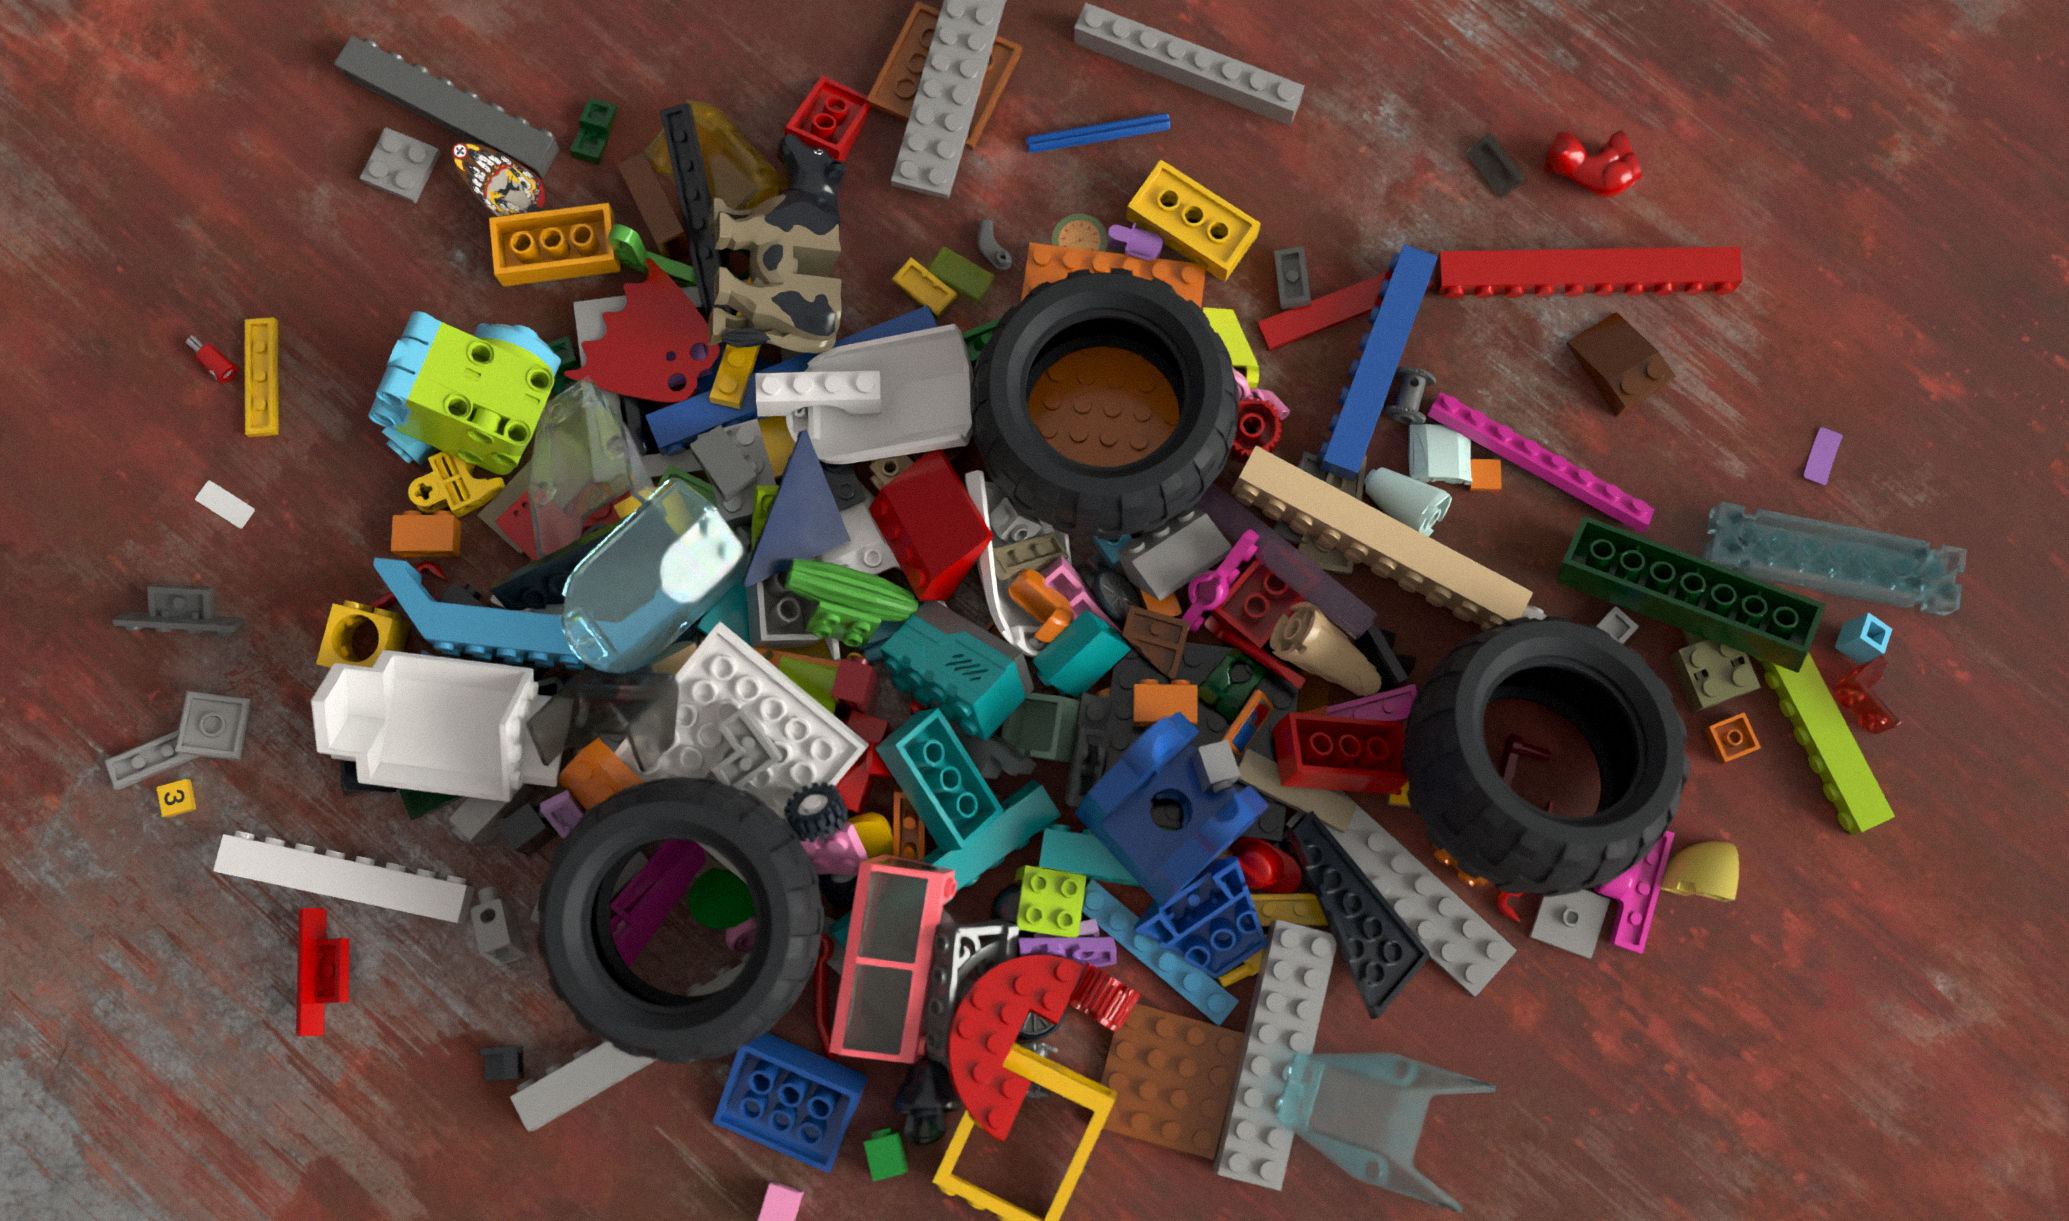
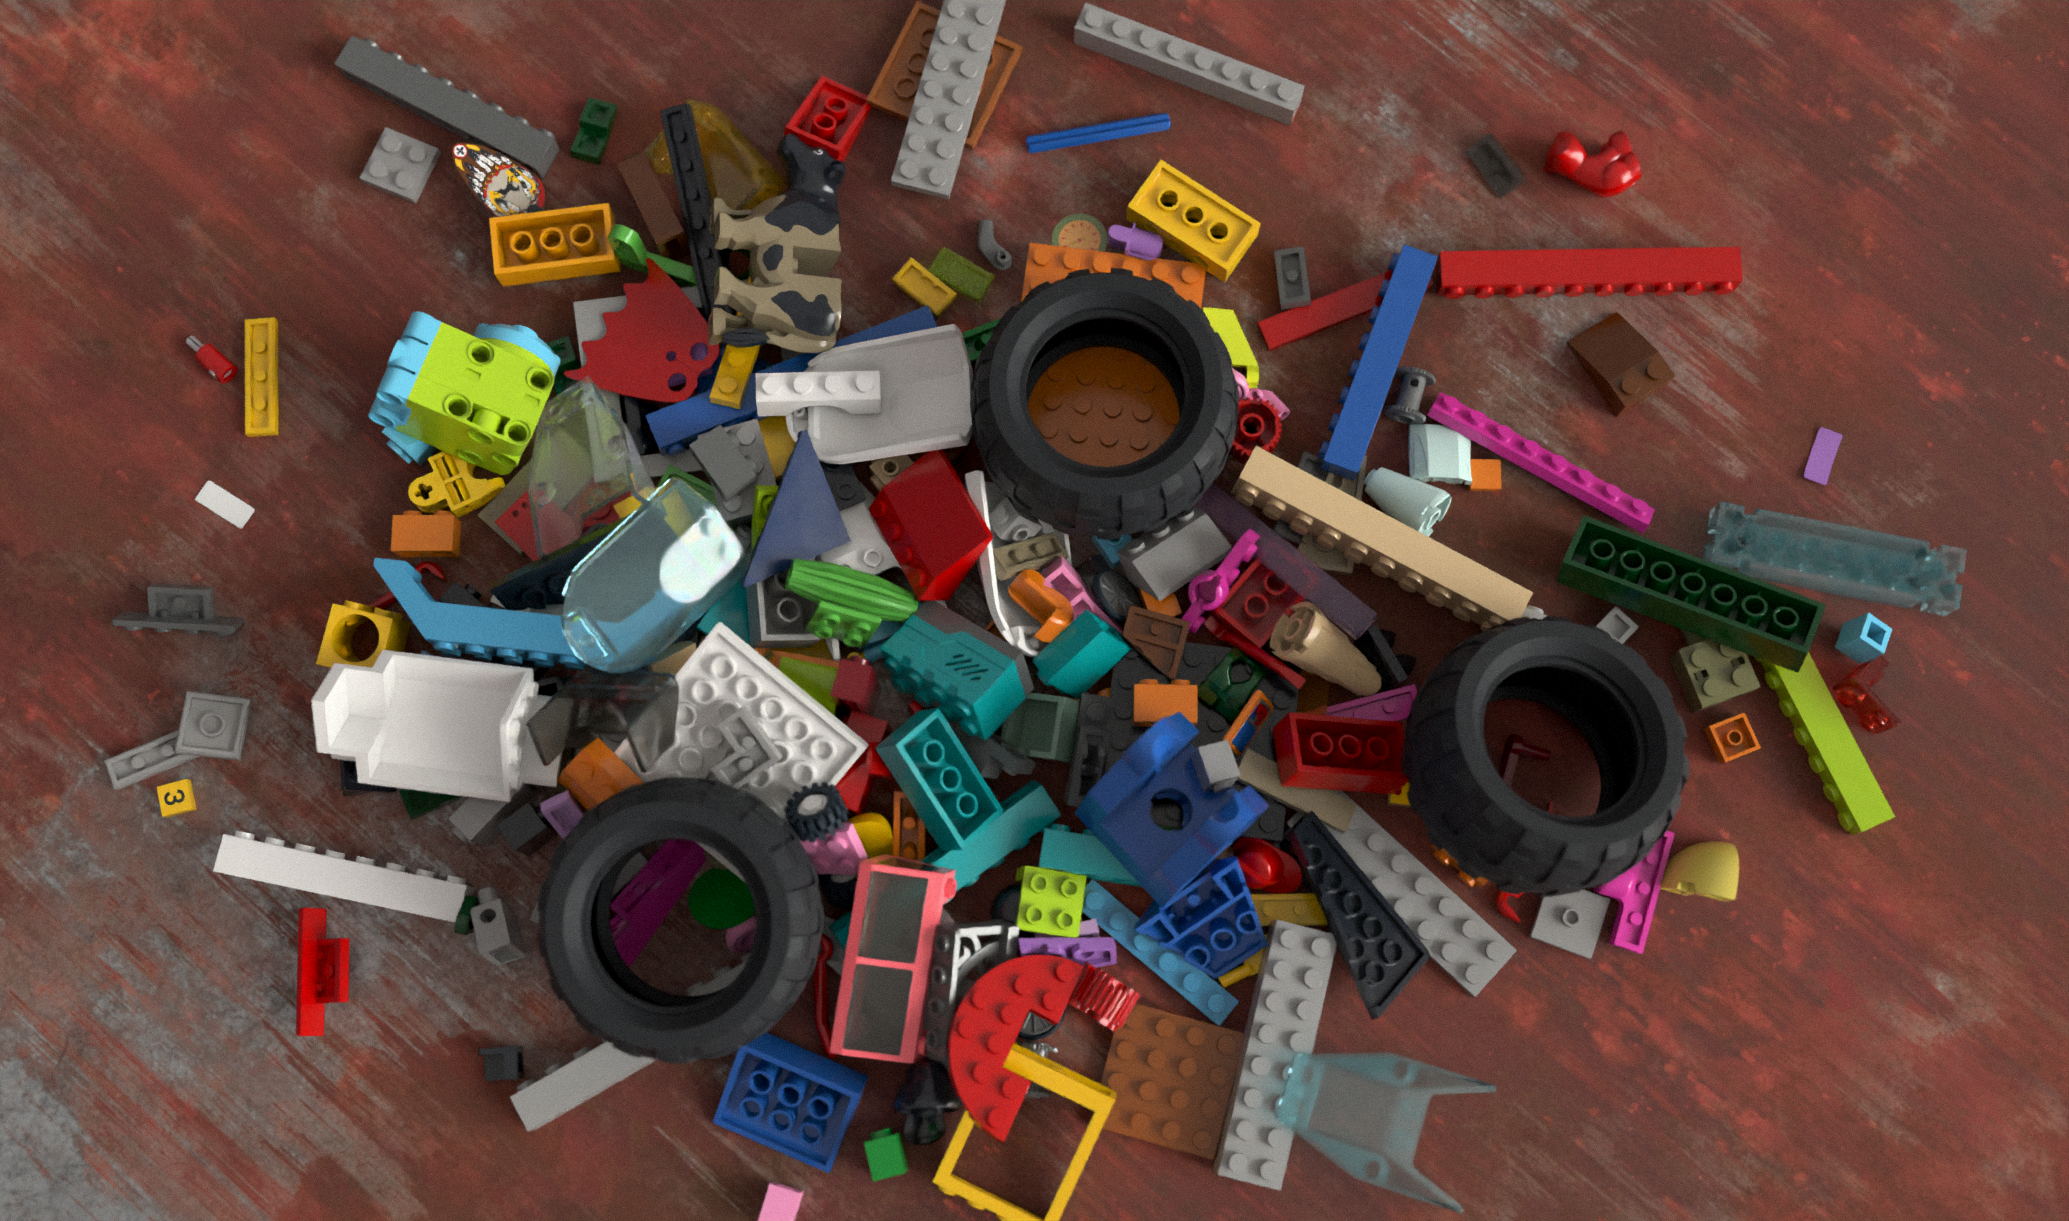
none -> dark green tile [454,895,478,936]

